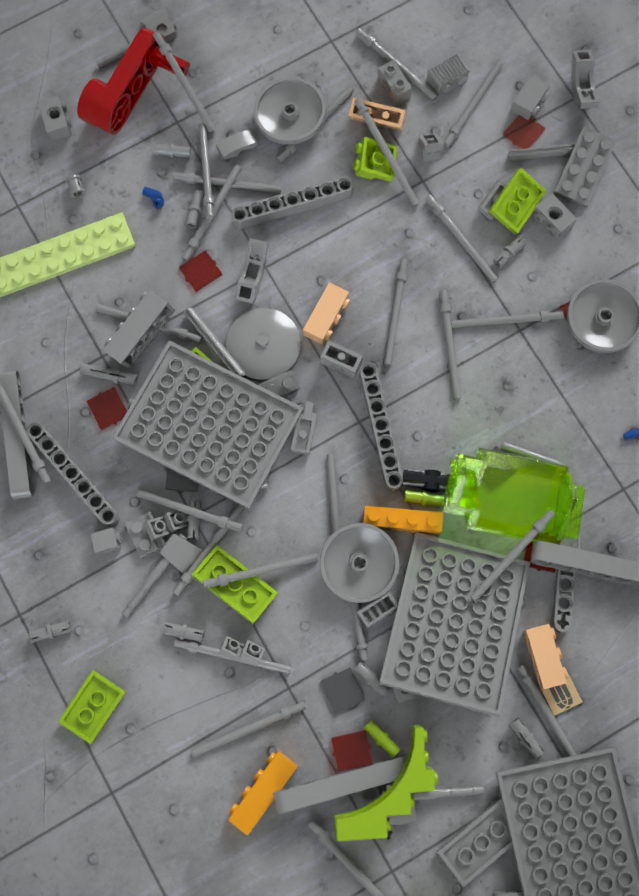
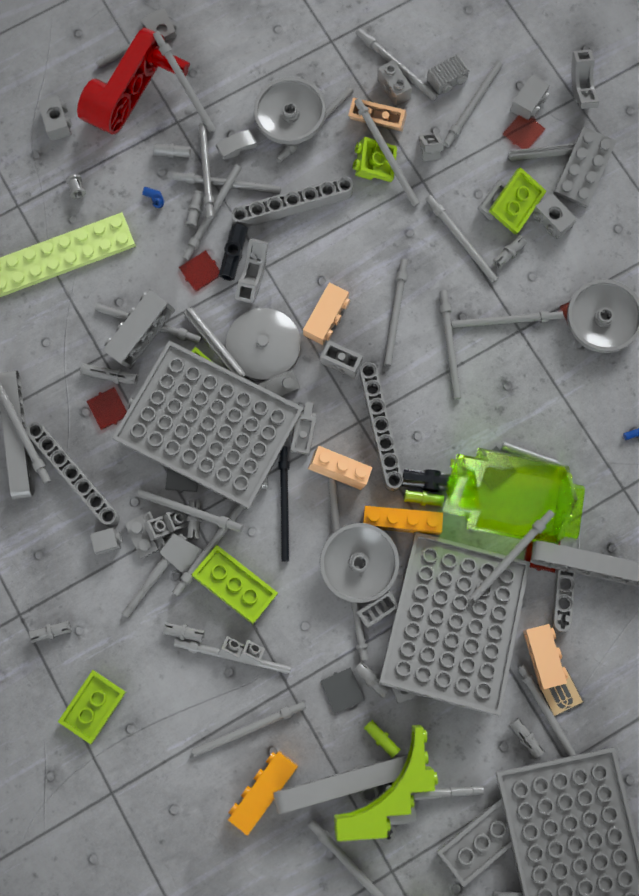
light grey bar [202,553,319,589] -> none
clear red piece [331,730,373,772] -> none
none -> black piece [219,223,248,281]
none -> black bar [278,446,290,562]
none -> light nougat brick [308,446,372,490]

